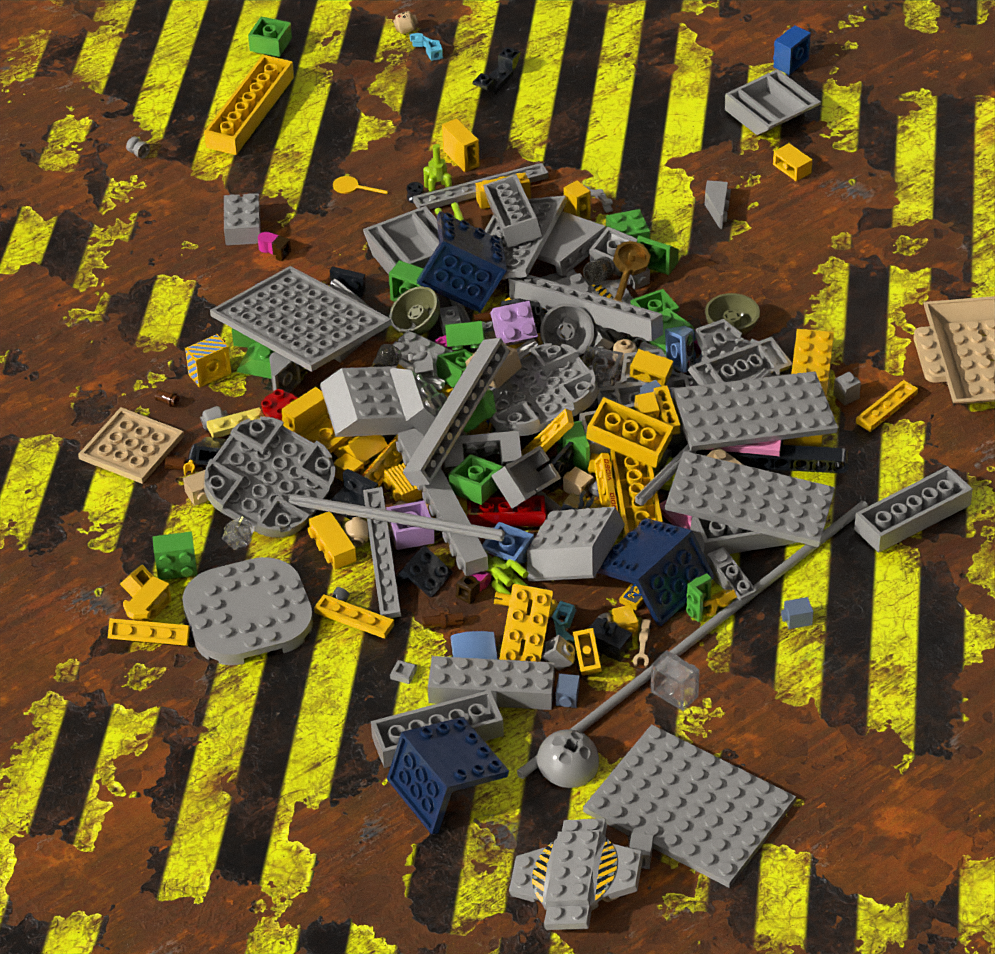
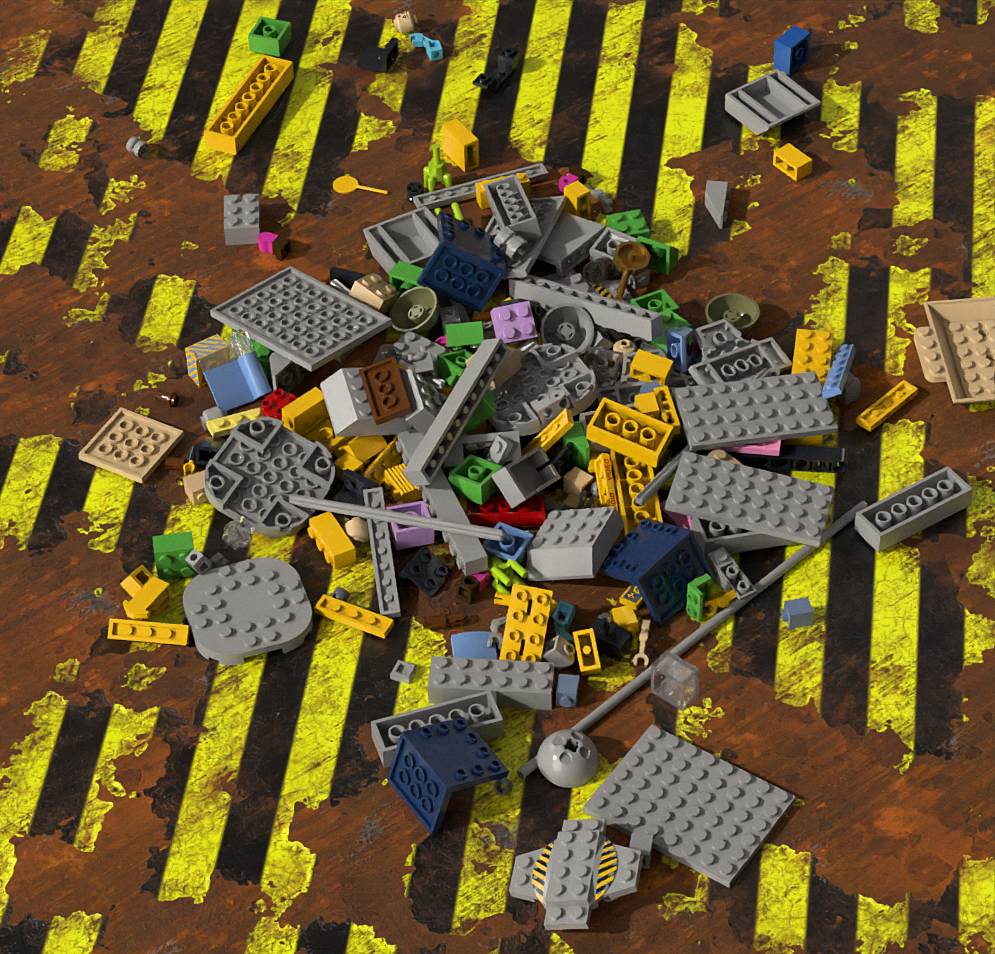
none -> light grey piece [185,548,230,575]
none -> medium blue door [194,329,273,411]
none -> tan brick [348,273,401,314]
none -> black bracket [357,37,399,73]
none -> reddish brown plate [359,356,413,426]
none -> light grey plate [485,435,513,466]
none -> light grey piece [487,613,508,649]
none -> light grey wheel [493,225,528,260]
none -> dark grey hinge [494,778,513,795]
none -> light grey leg [530,389,570,424]
none -> leg [559,164,587,196]
none -> medium blue plate [821,344,856,399]

